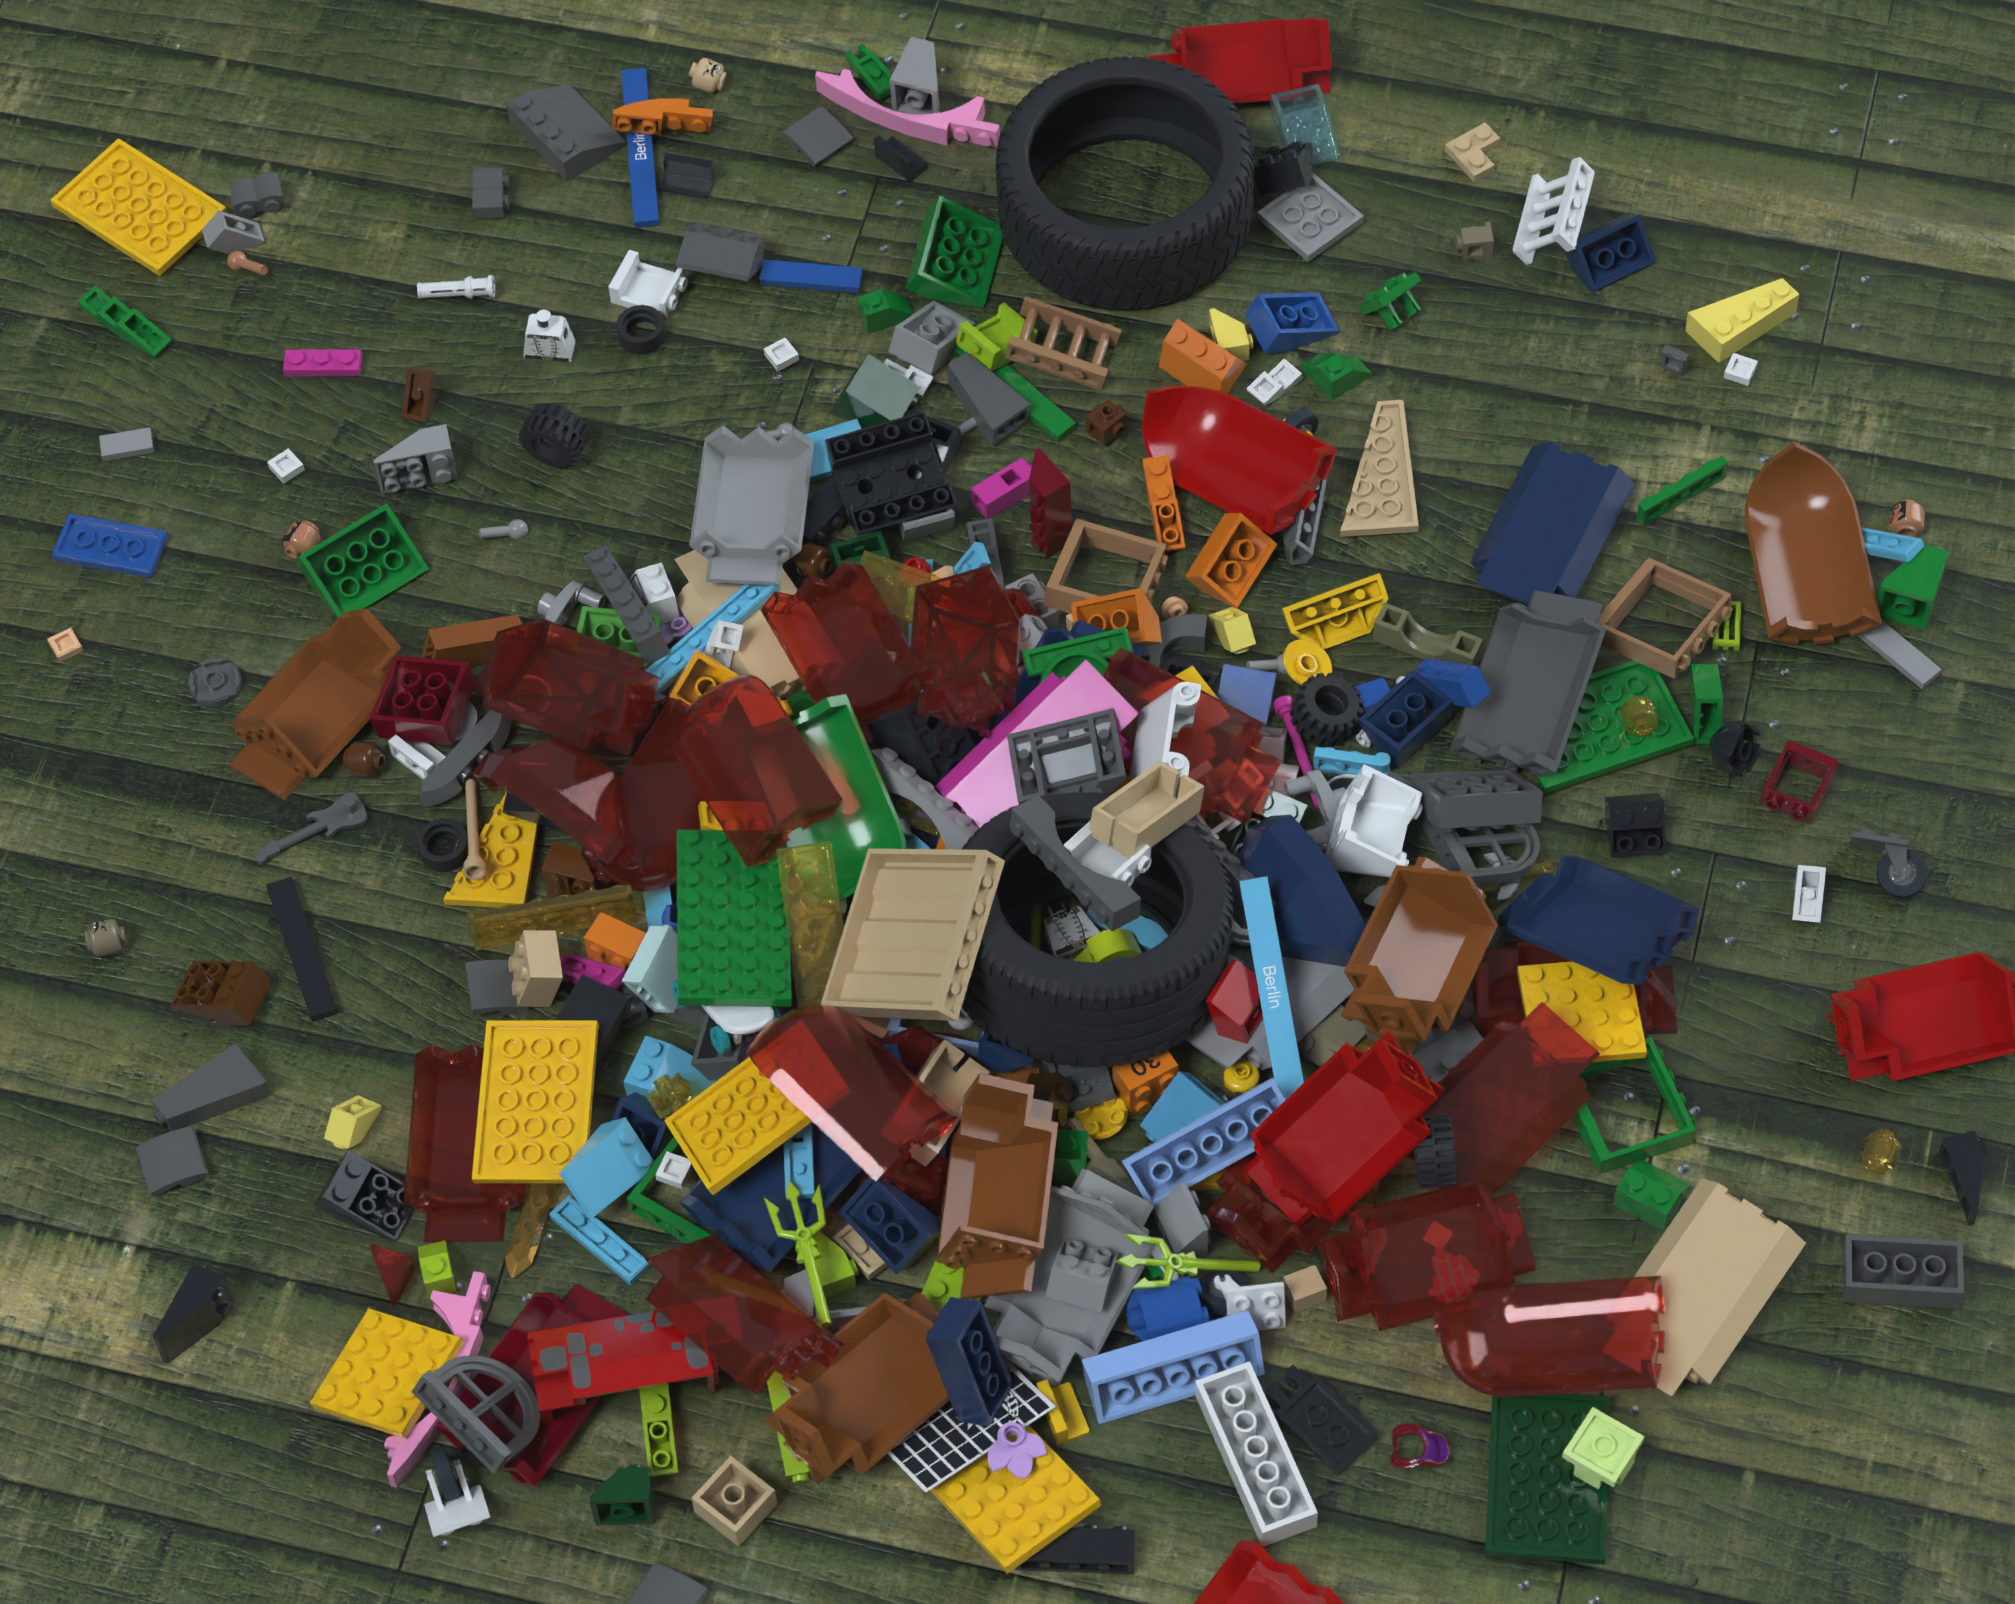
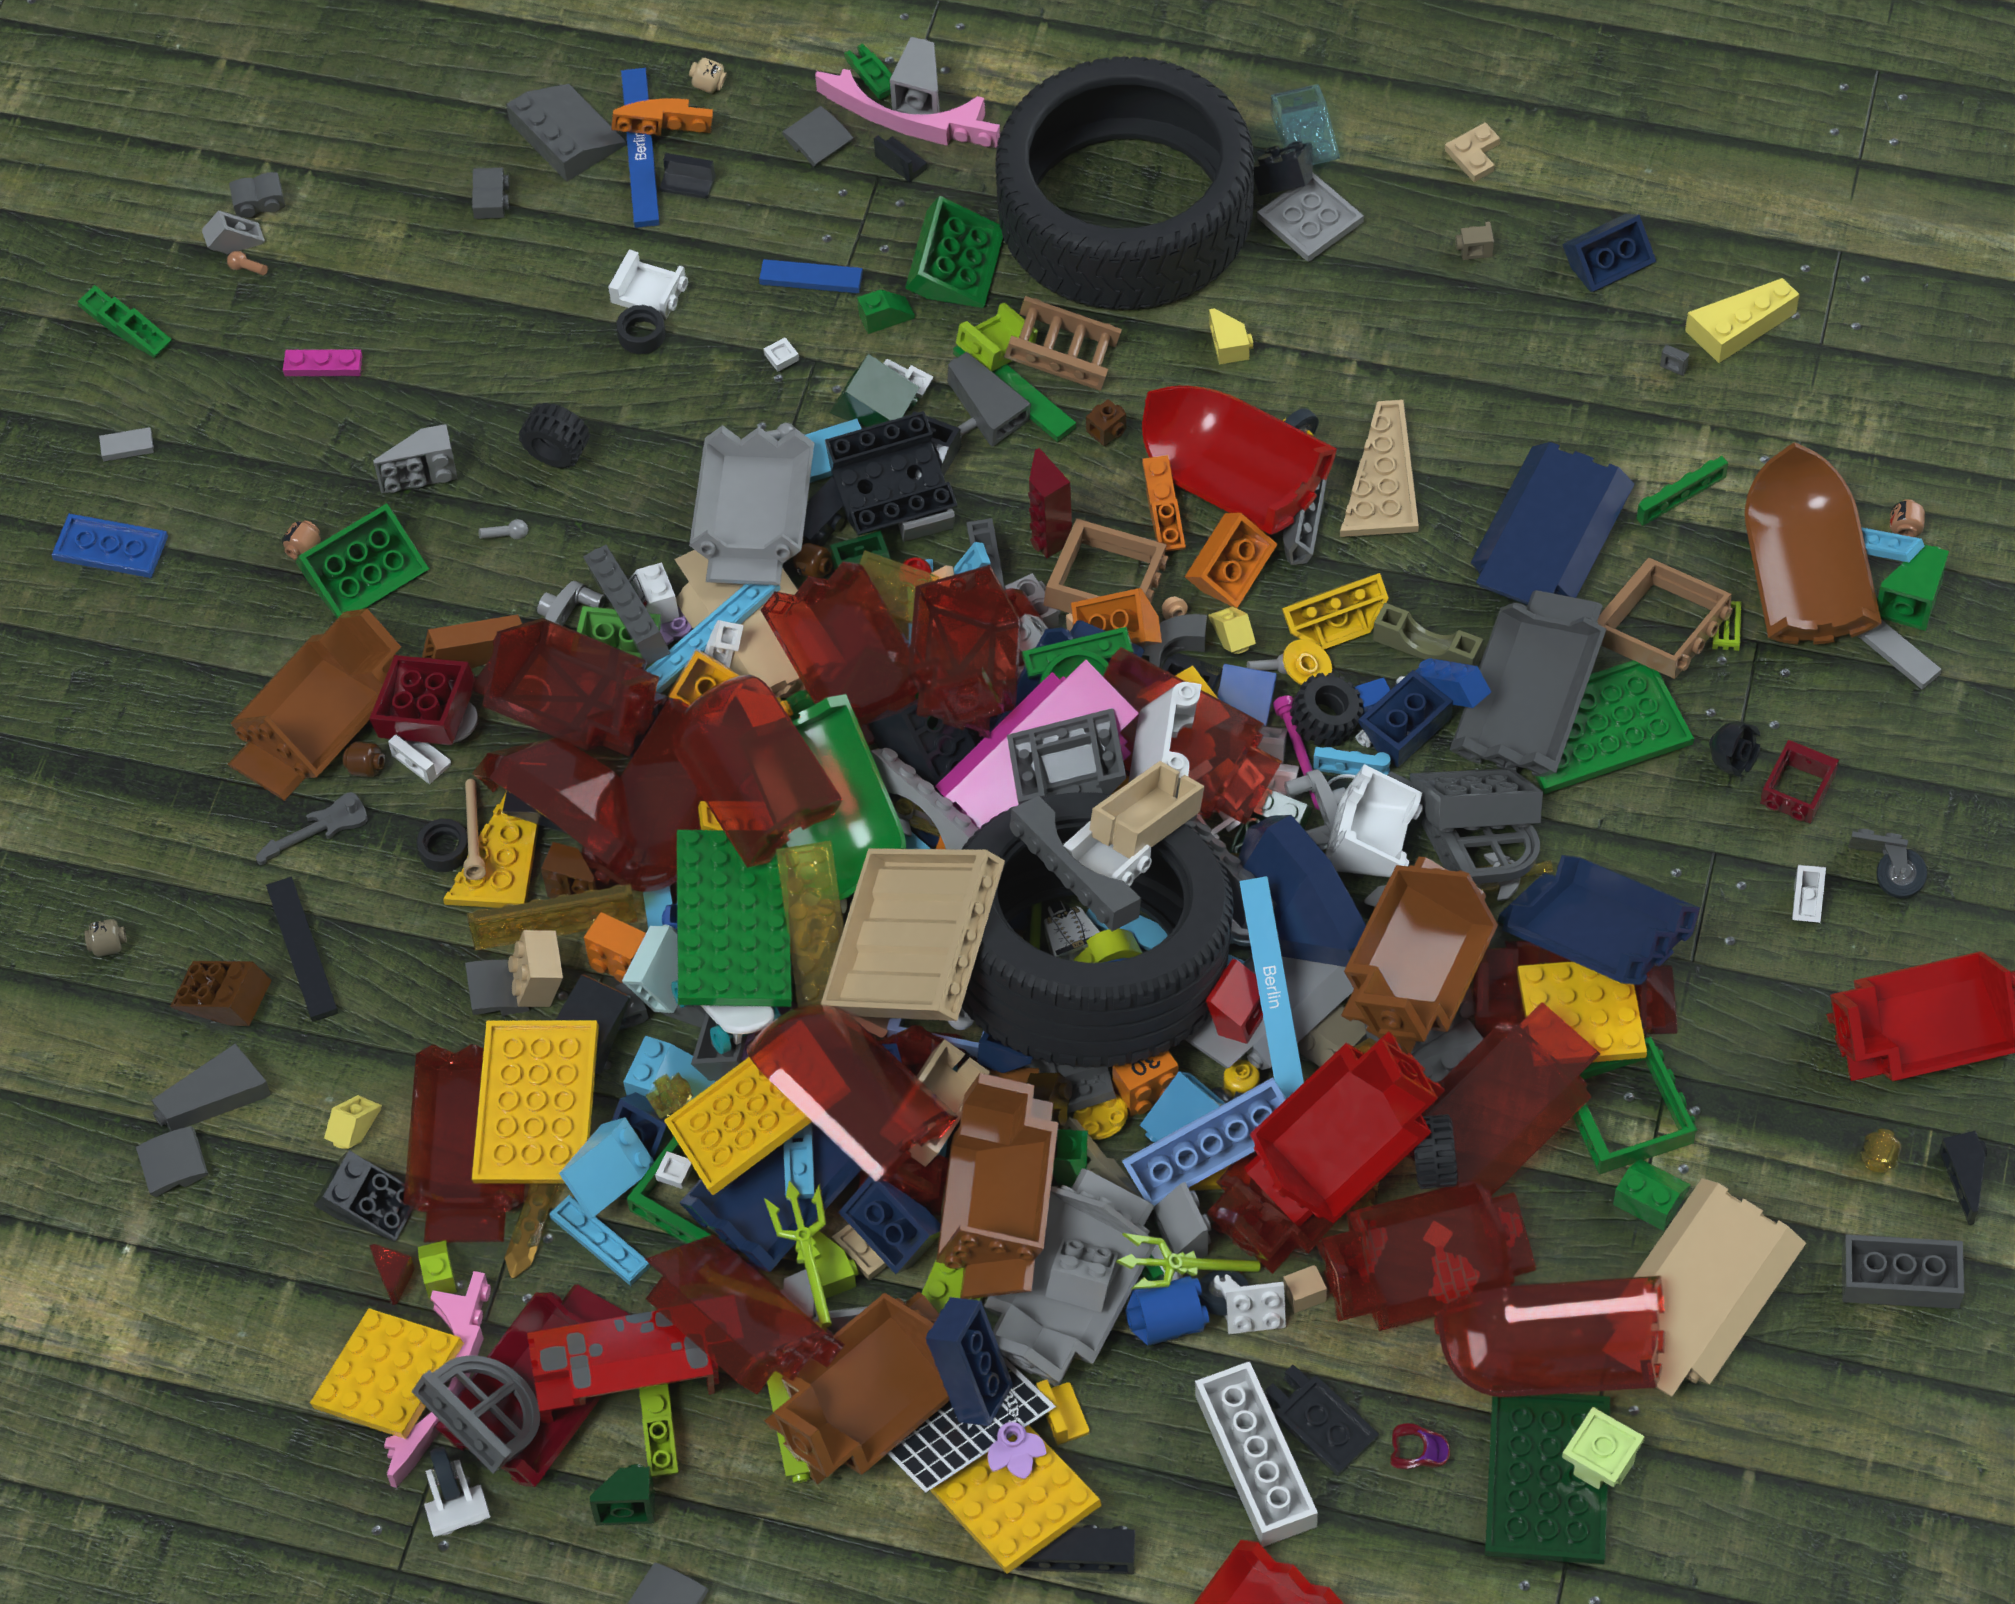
light nougat tile [47,628,83,662] -> none
yellow plate [50,138,228,276] -> none
black slope [152,1264,234,1363] -> none
dark grey tile [188,658,242,707] -> none
white plate [267,449,304,484] -> none
reddish brown slope [401,366,437,422] -> none
white pin [417,275,495,299] -> none
dark grey brick [420,709,512,807] -> none
white torso [523,310,576,362] -> none
dark pink plate [560,953,626,990] -> none
dark grey slope [676,222,765,281] -> none
tan brick [692,1456,777,1547] -> none
light grey slope [888,300,976,375] -> none
dark pink brick [971,458,1032,519] -> none
light blue slope [1082,1310,1265,1424] -> none
red panel [1147,17,1332,104] -> none
orange slope [1159,319,1247,394] -> none
blue slope [1244,292,1339,353] -> none
white slope [1246,359,1303,406] -> none
green slope [1300,353,1372,401] -> none
green plate [1357,272,1422,331] -> none
white fence [1513,157,1595,265] -> none
black slope [1604,793,1666,858] -> none
clear yellow head [1620,696,1658,736] -> none
green slope [1689,664,1723,744] -> none
white plate [1724,353,1758,386] -> none

